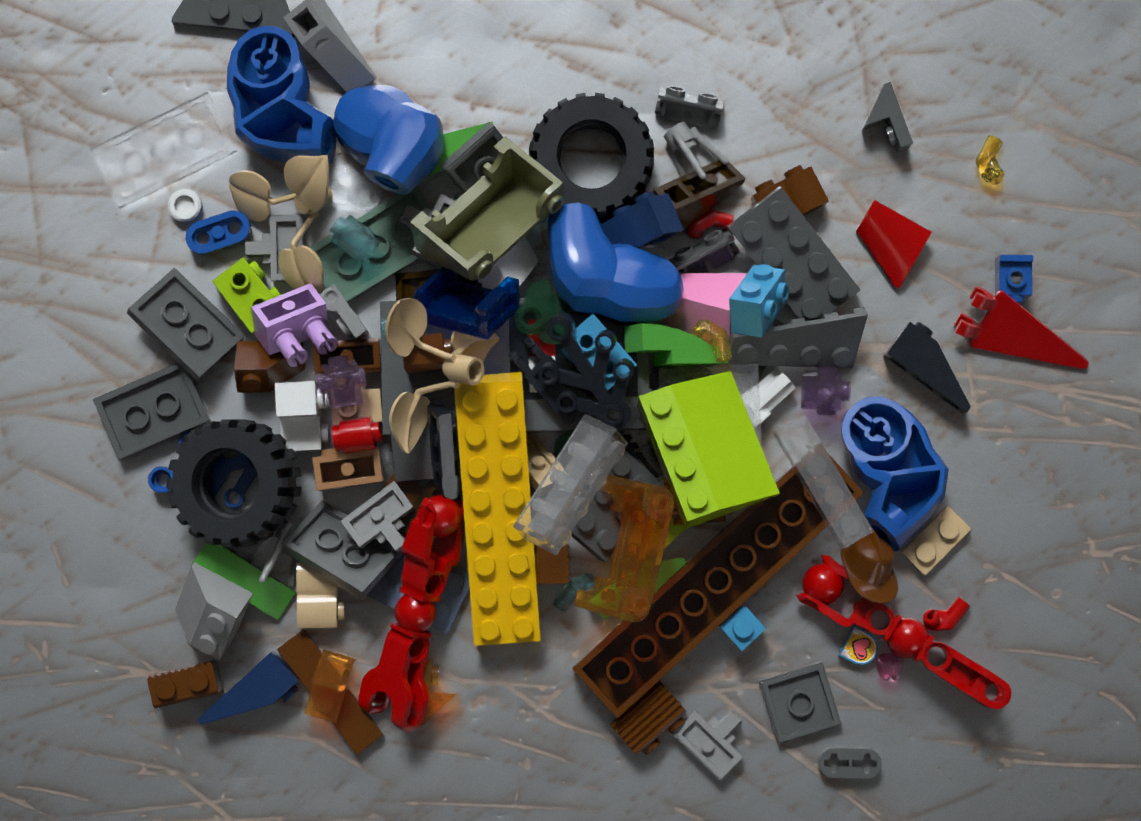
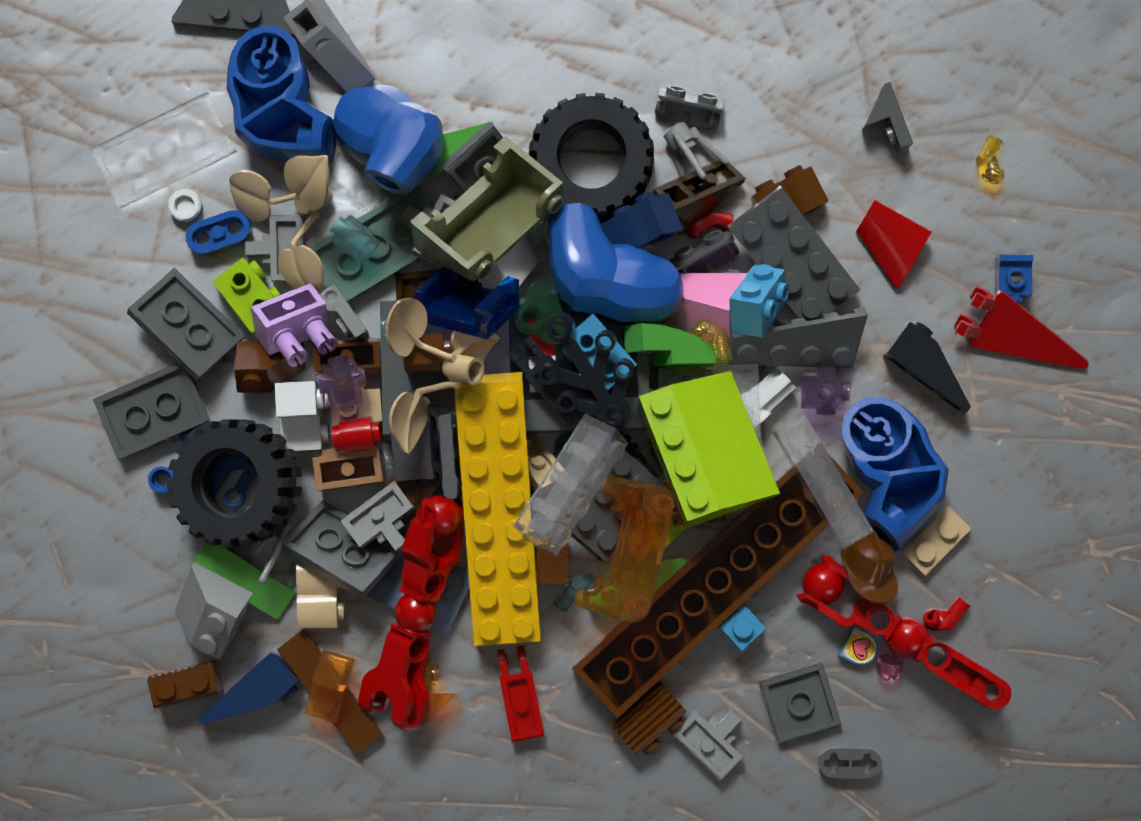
none -> red hinge [497,645,545,742]

